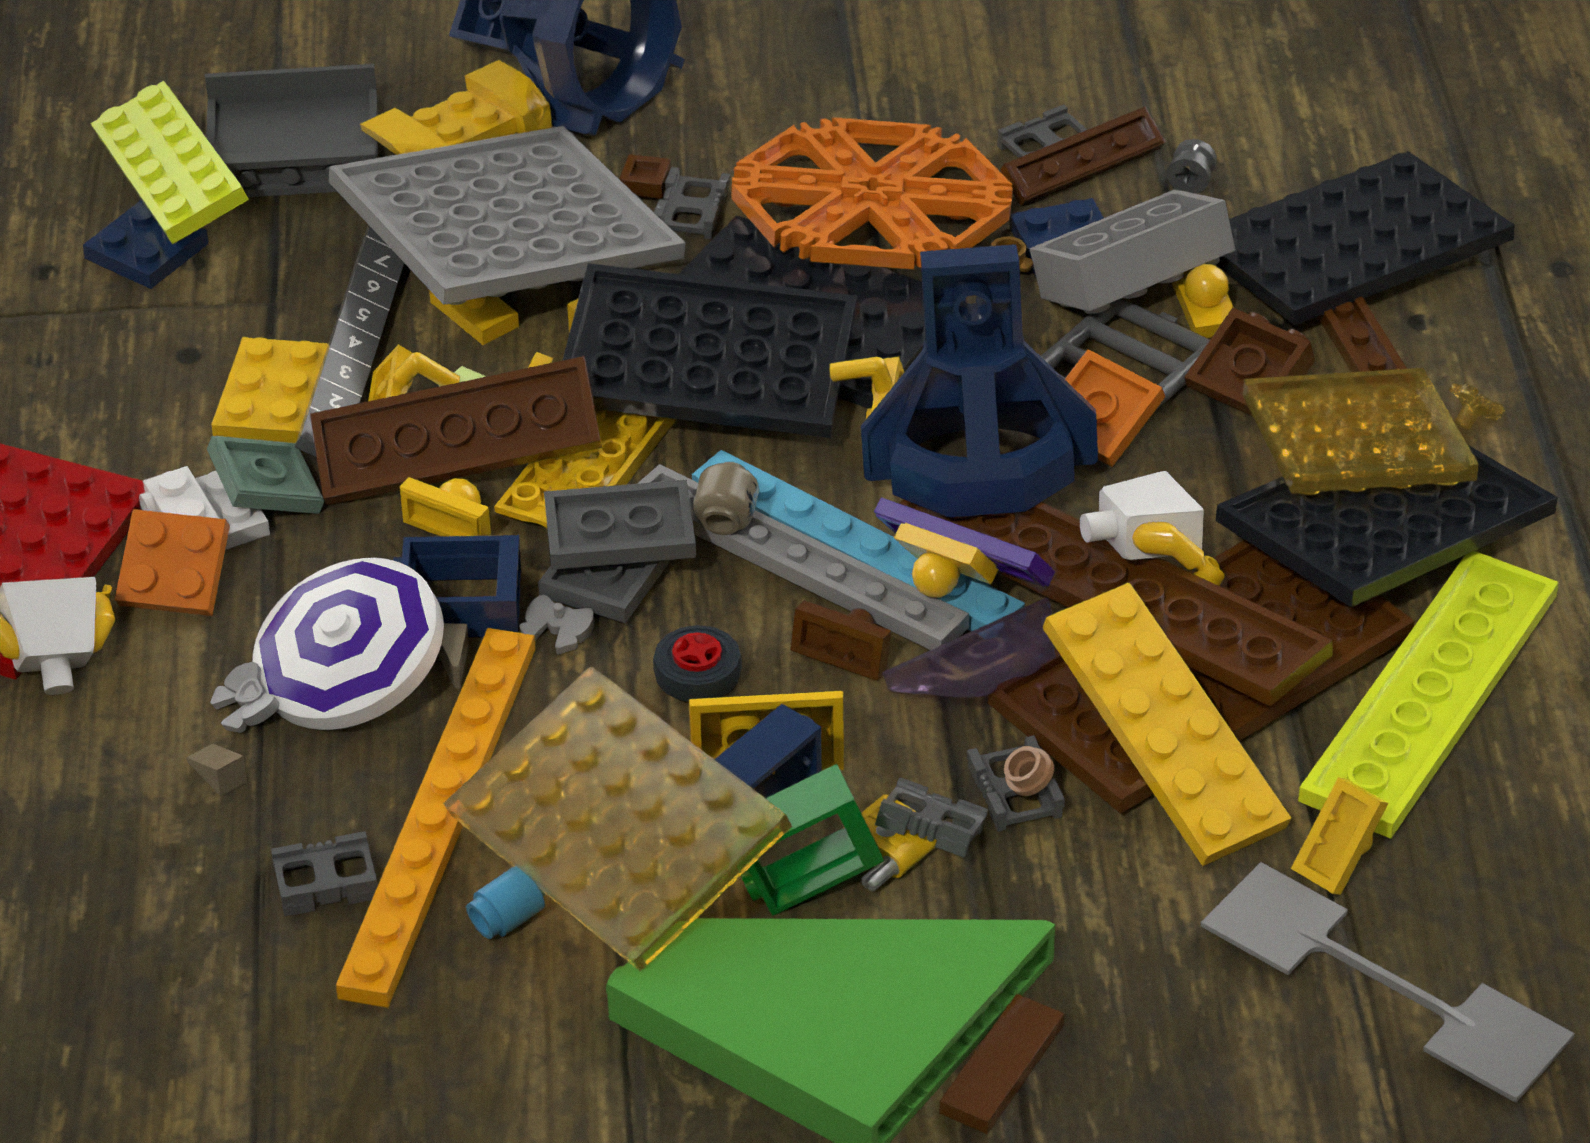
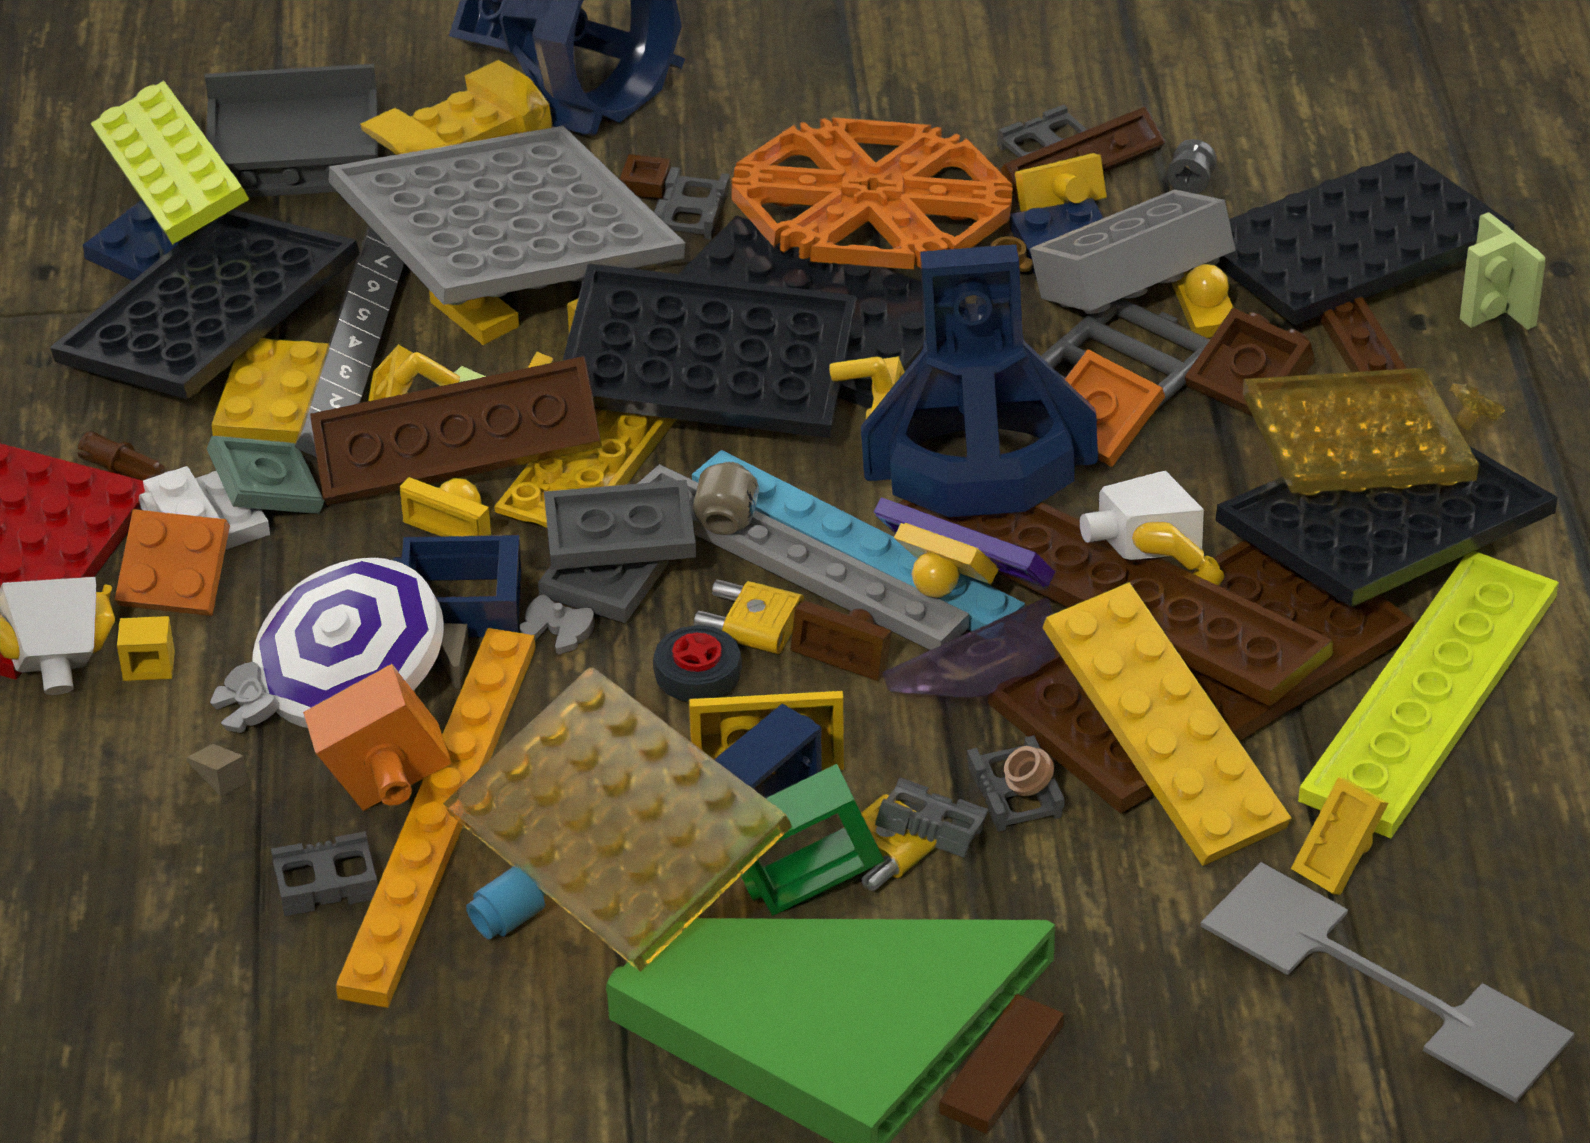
none -> black plate [50,209,360,399]
none -> reddish brown axle [78,431,165,481]
none -> yellow plate [117,616,175,681]
none -> orange brick [303,664,451,811]
none -> yellow piece [694,580,804,654]
none -> yellow tile [1015,153,1107,212]
none -> yellowish green bracket [1460,212,1545,330]

